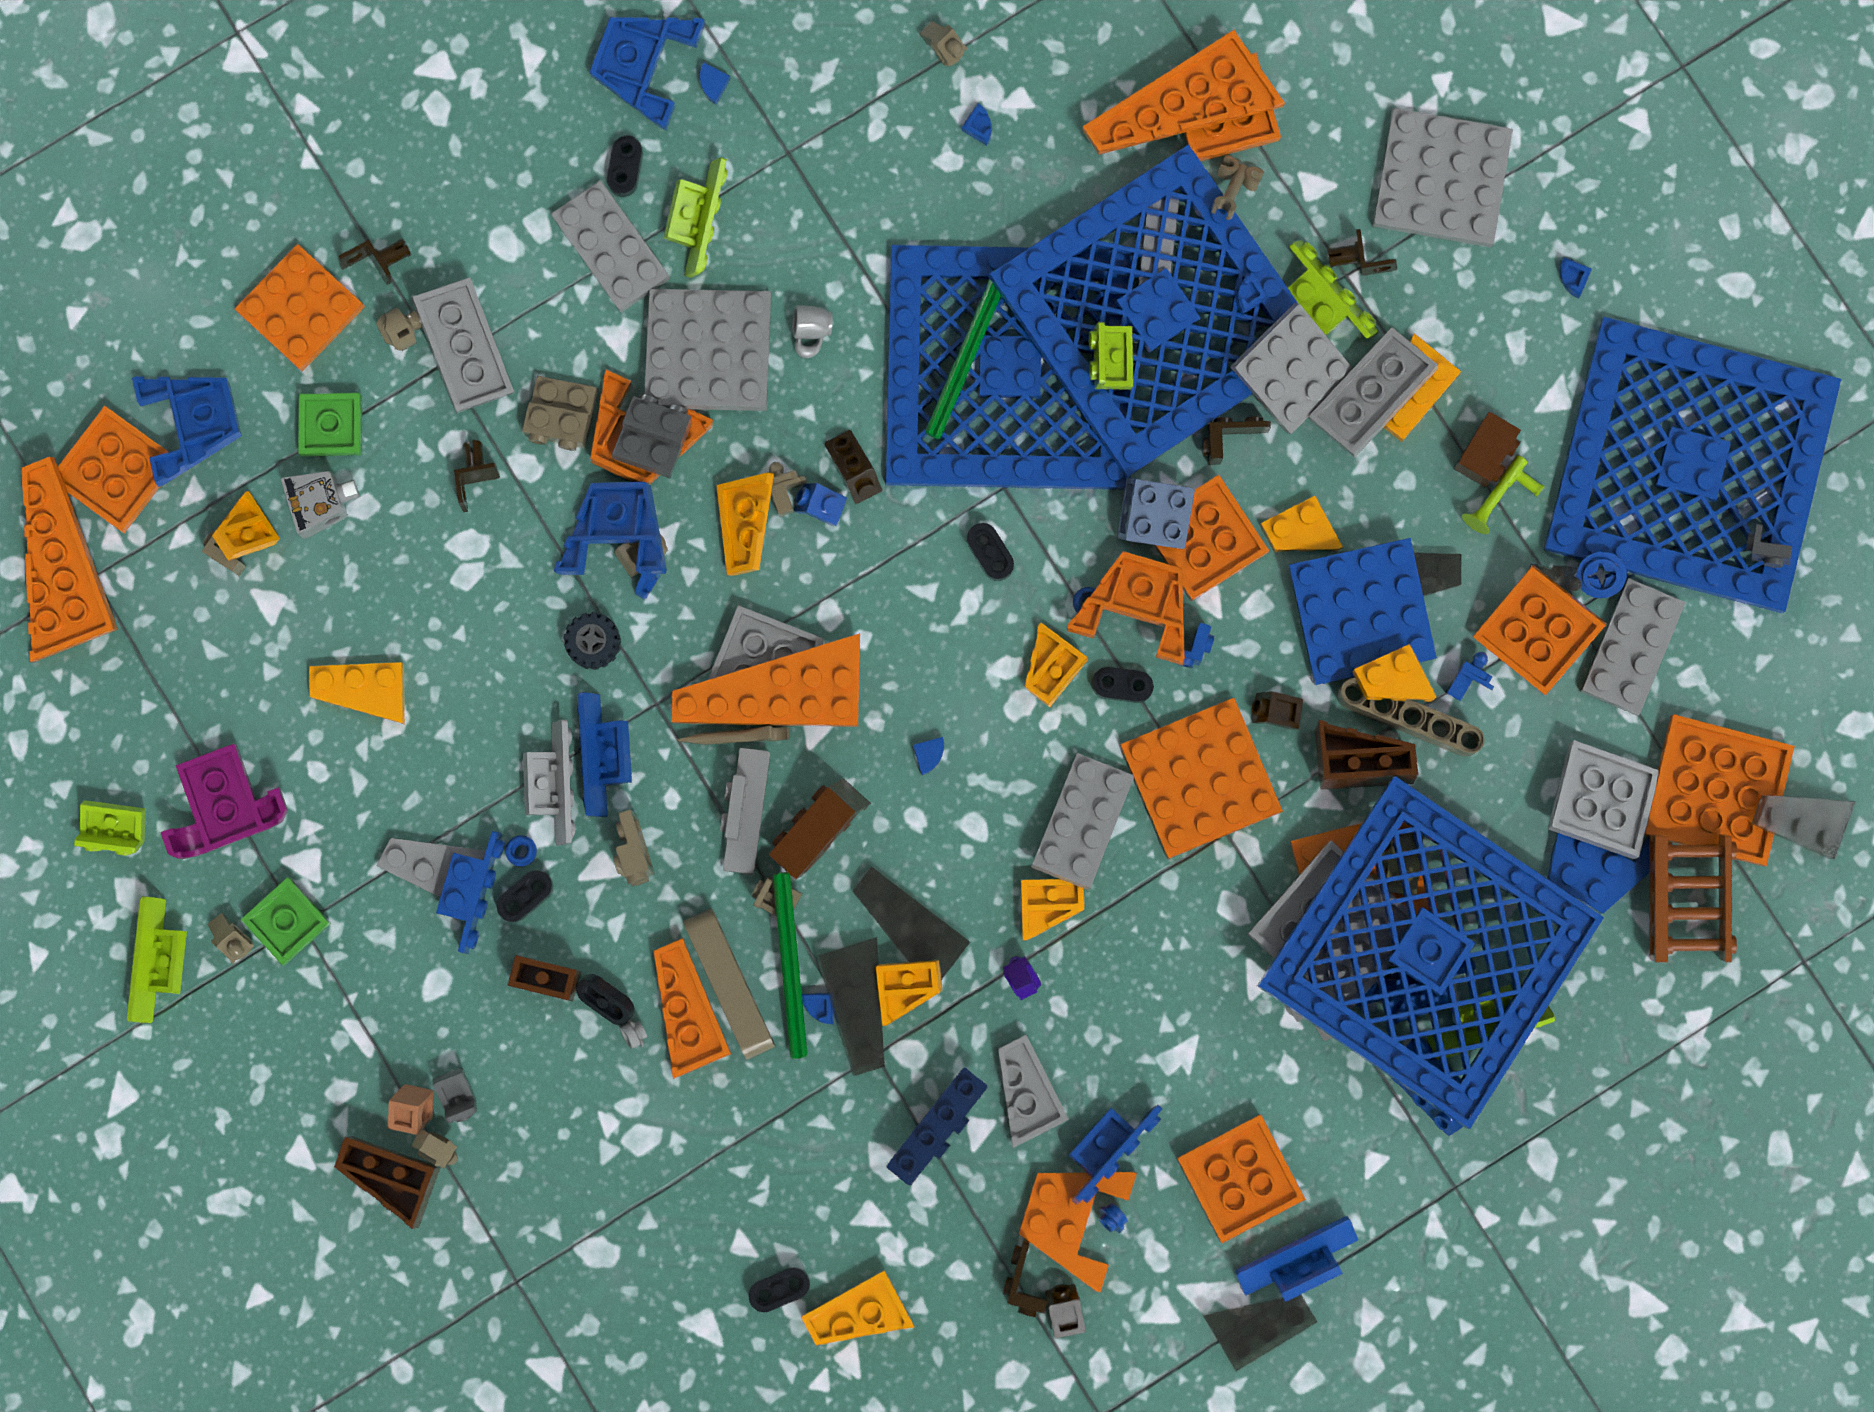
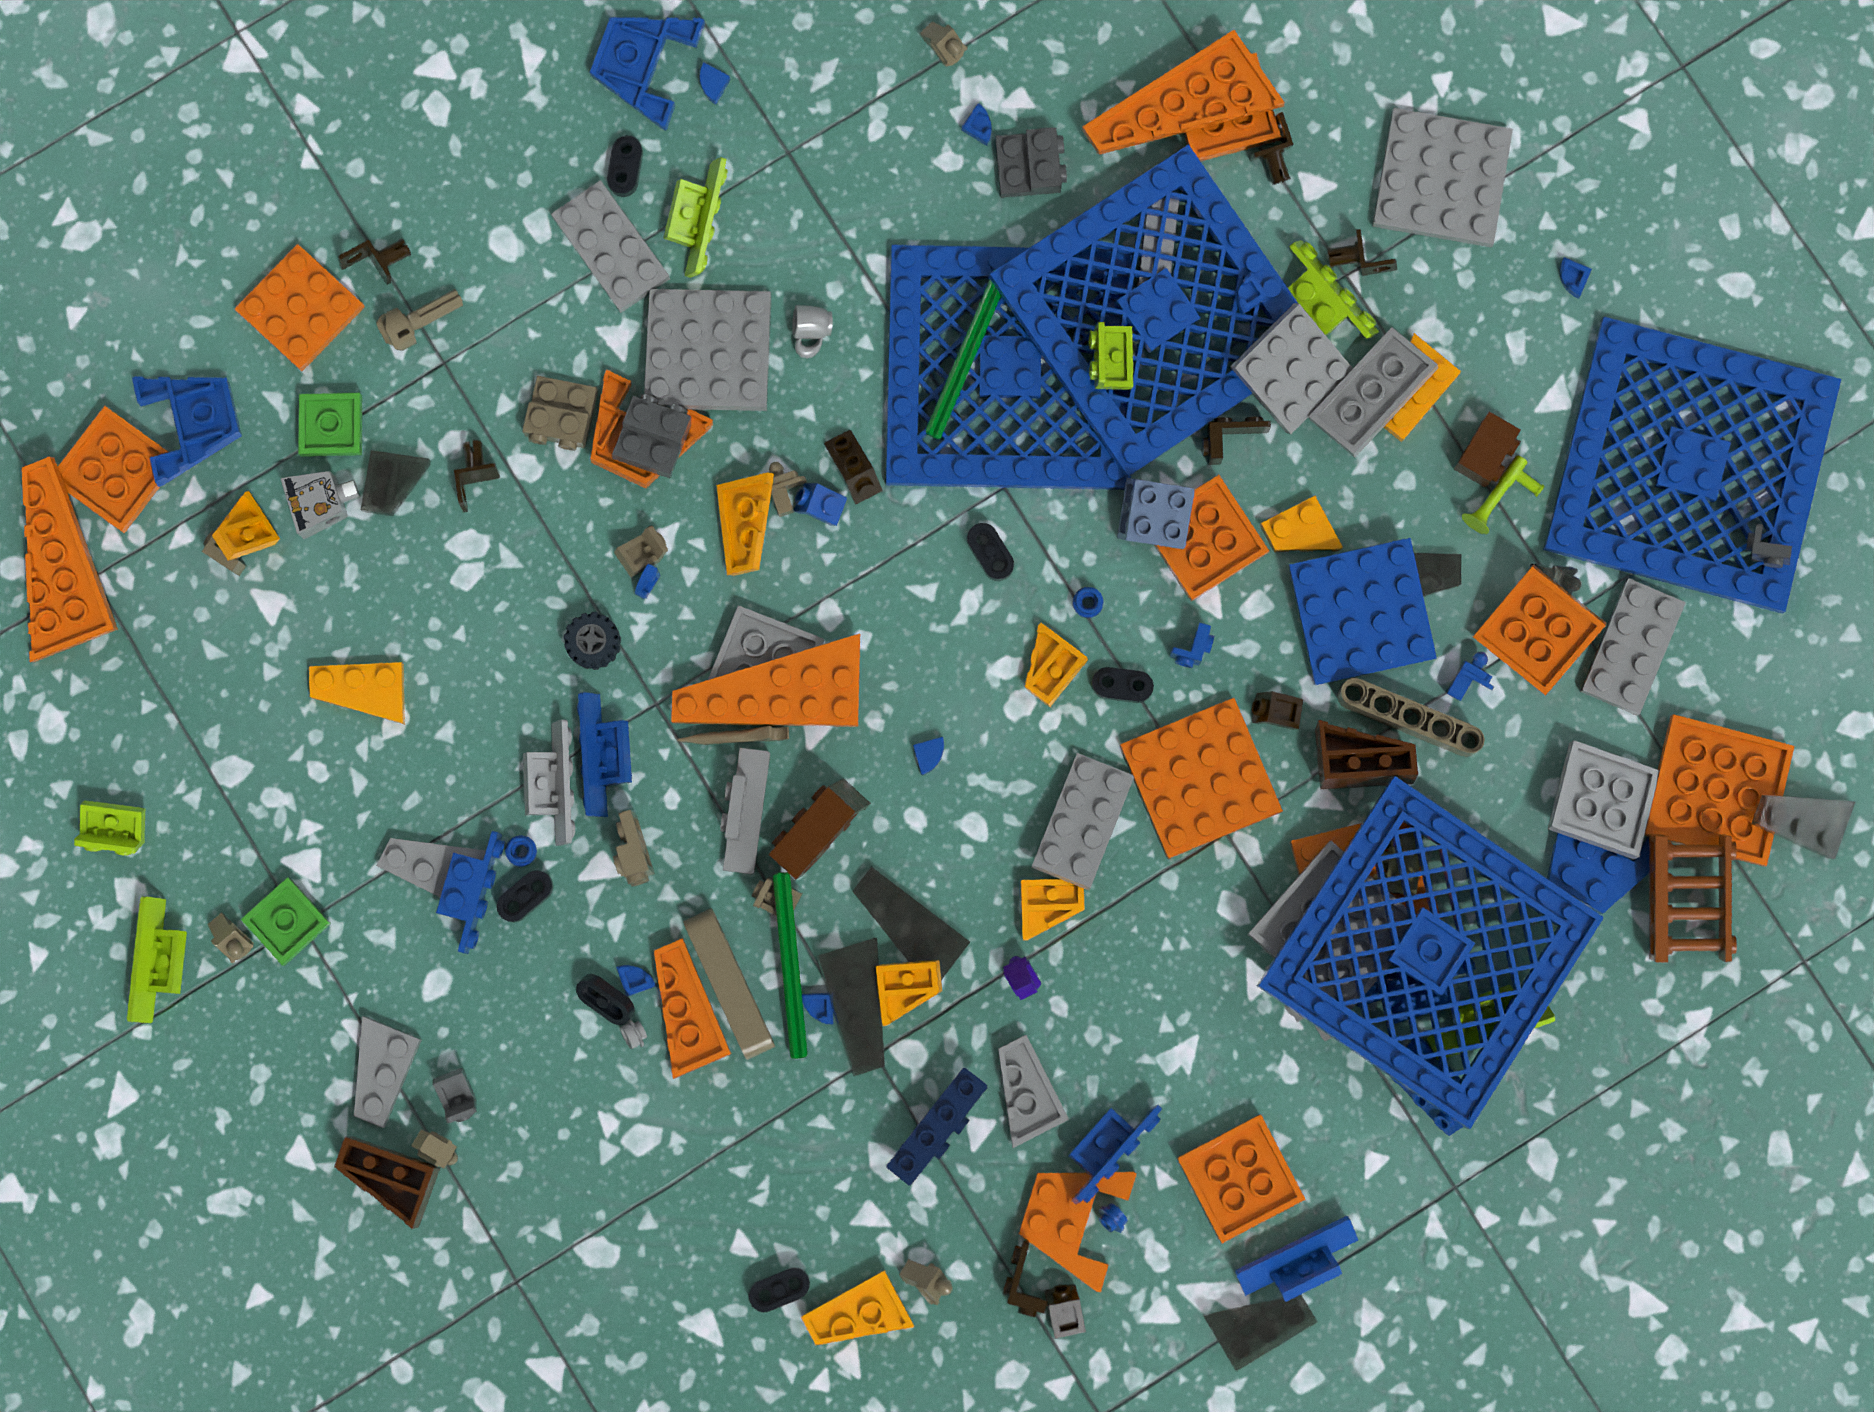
magenta piece [160,744,288,859] -> none
nougat brick [388,1084,434,1135] -> none
light grey plate [412,278,514,414] -> none
reddish brown brick [507,955,581,1002] -> none
blue wing [554,482,667,575] -> none
orange wing [1067,551,1185,665] -> none
dark tan bar [1211,155,1264,220] -> none
light orange wing [1352,644,1436,702] -> none
blue gear [1576,550,1627,598] -> none
none -> light grey wing [354,1016,422,1128]
none -> clear smoke wing [360,450,431,516]
none -> blue tile [616,965,657,997]
none -> dark tan piece [899,1259,953,1305]
none -> dark grey plate [996,127,1067,198]
none -> dark brown bracket [1250,112,1294,185]

